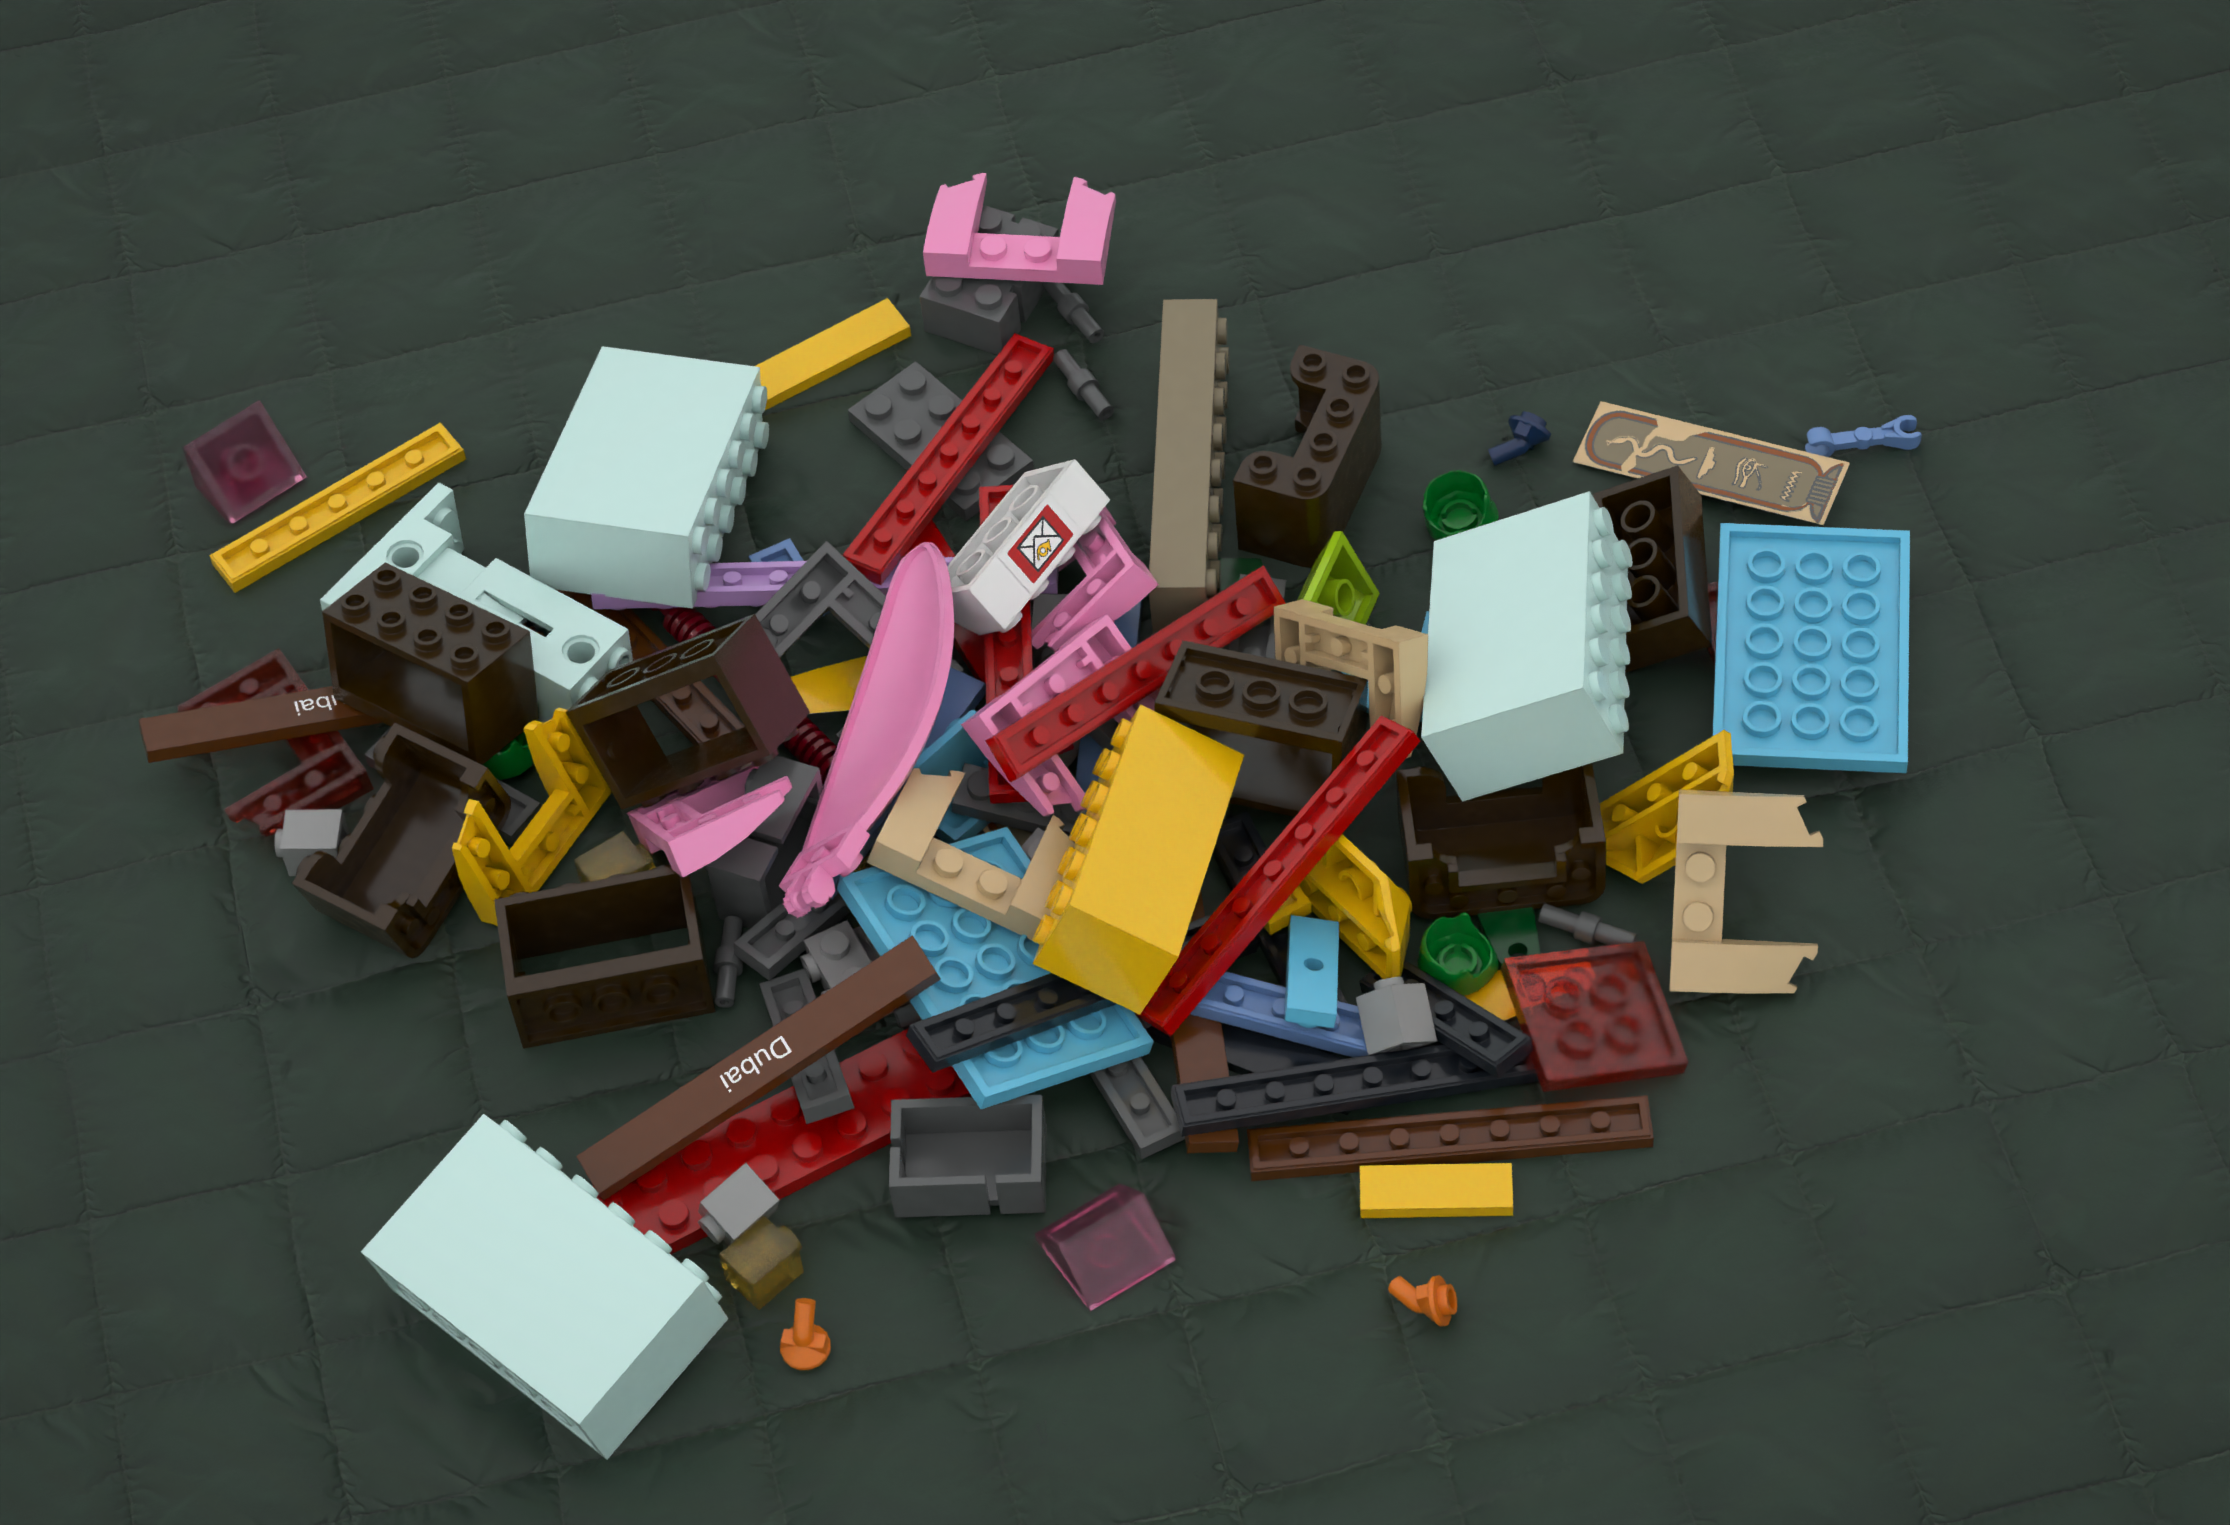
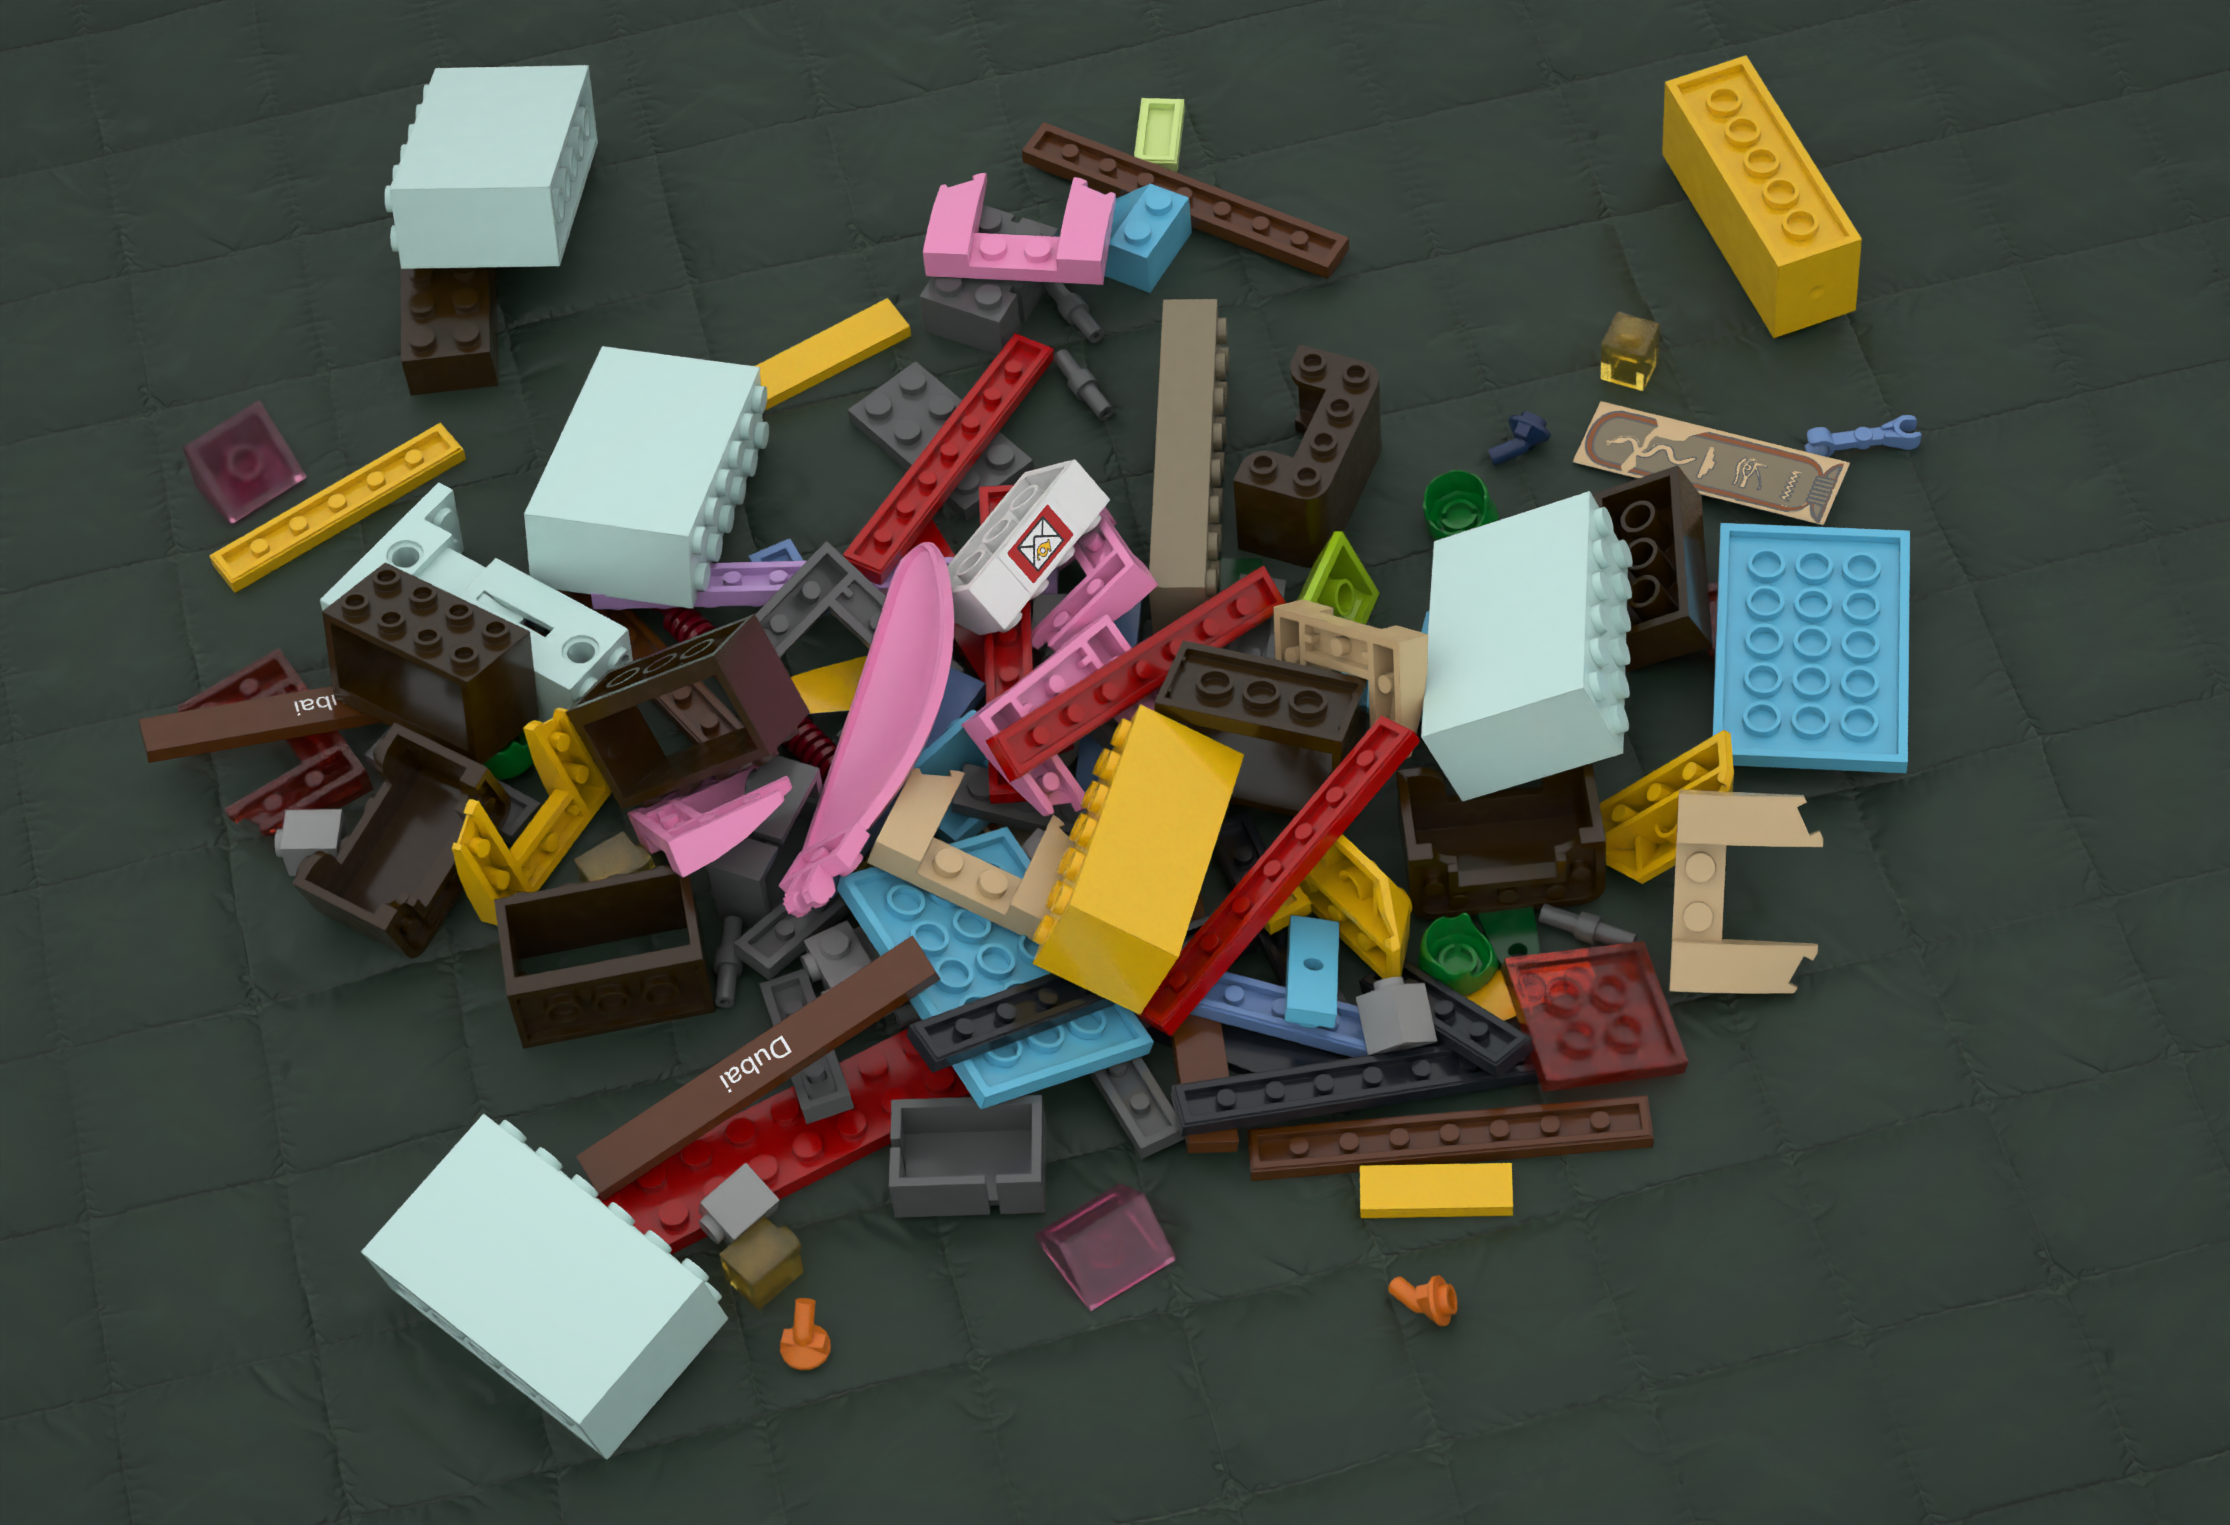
none -> light aqua brick [385,65,598,269]
none -> dark brown brick [401,267,499,396]
none -> reddish brown plate [1022,122,1349,279]
none -> medium azure slope [1105,184,1192,293]
none -> yellowish green tile [1134,98,1185,172]
none -> clear yellow brick [1601,312,1660,391]
none -> yellow brick [1662,55,1862,338]

